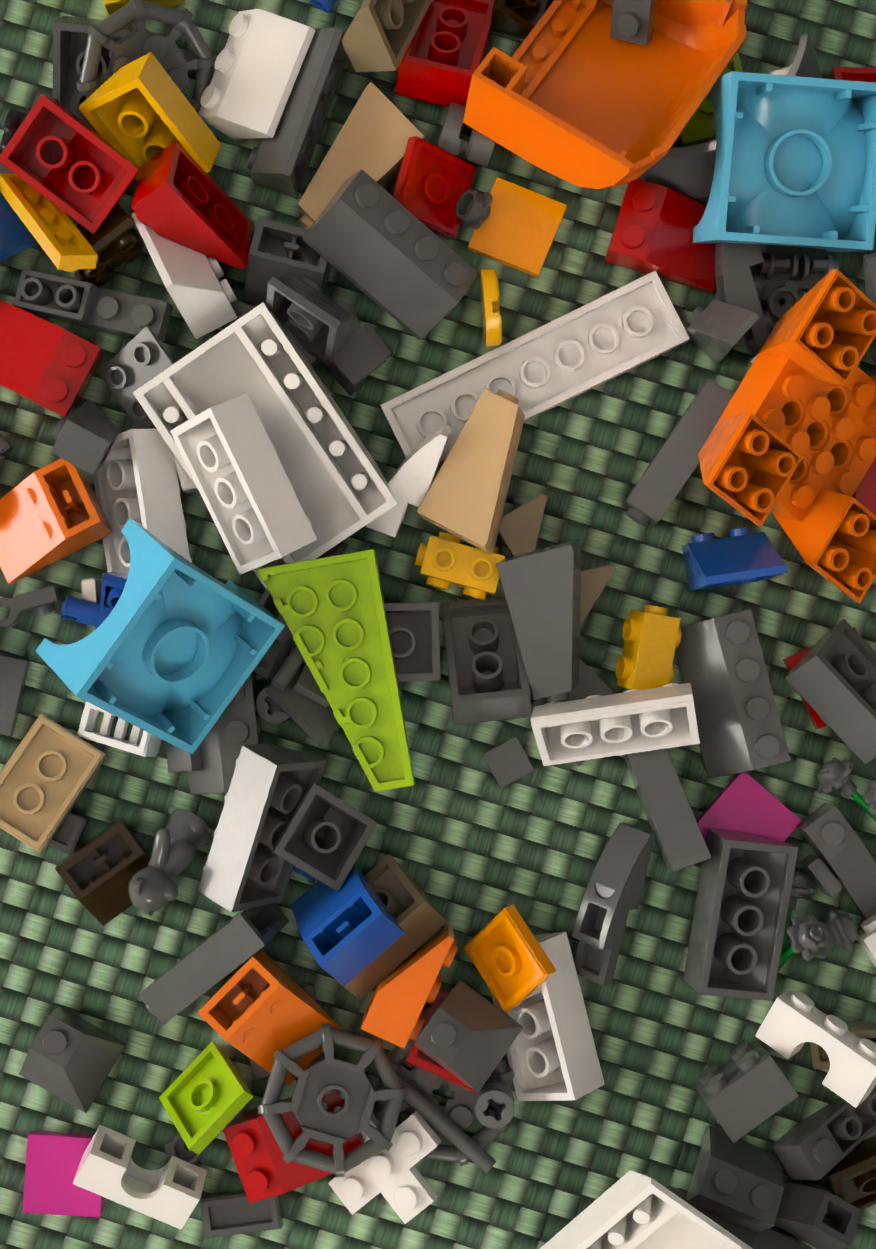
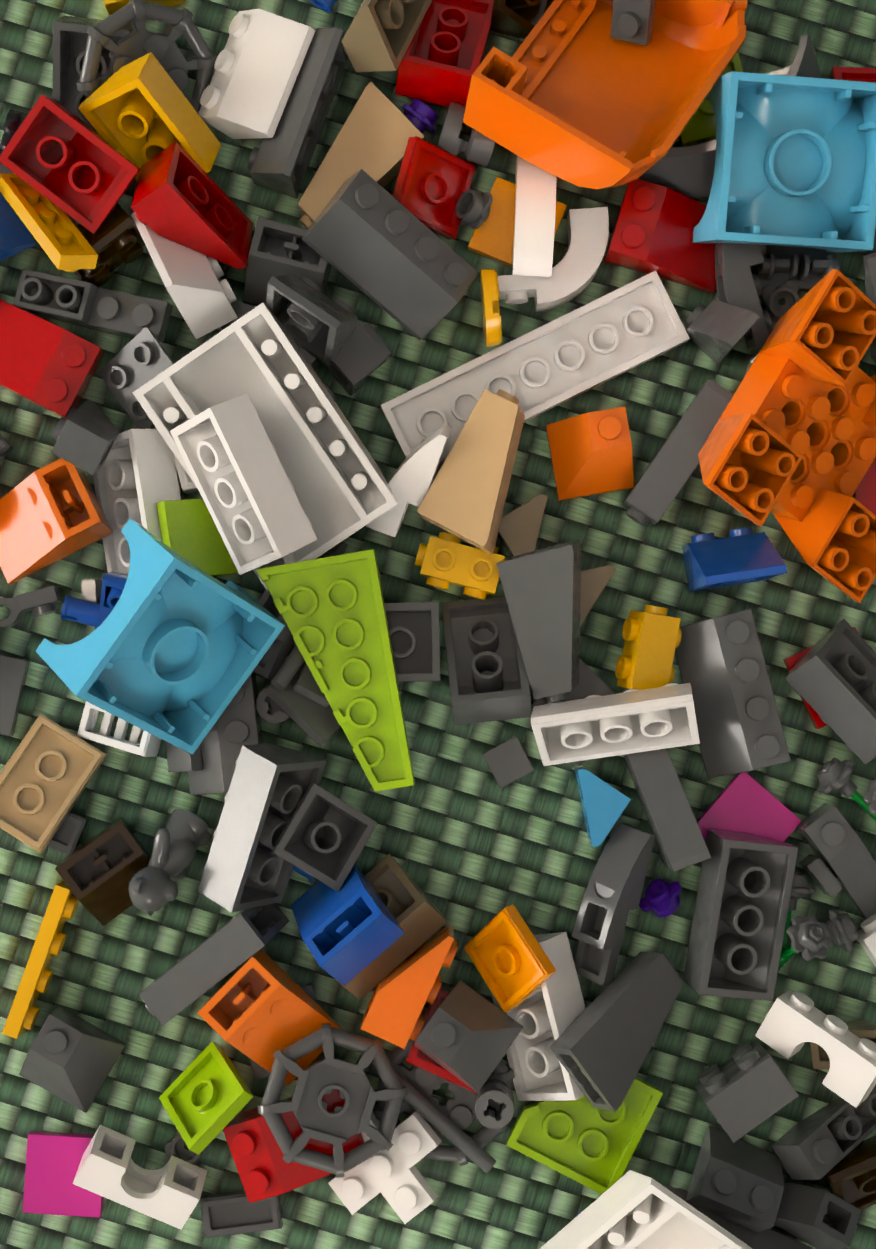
none -> yellow plate [2,881,79,1039]
none -> lime tile [156,499,238,577]
none -> dark purple plate [402,99,439,135]
none -> white arch [498,207,609,312]
none -> lime plate [505,1077,663,1194]
none -> white arch [512,156,557,277]
none -> orange slope [546,406,634,501]
none -> dark grey slope [550,952,684,1112]
none -> dark azure slope [575,767,631,847]
none -> dark purple plate [639,878,682,917]

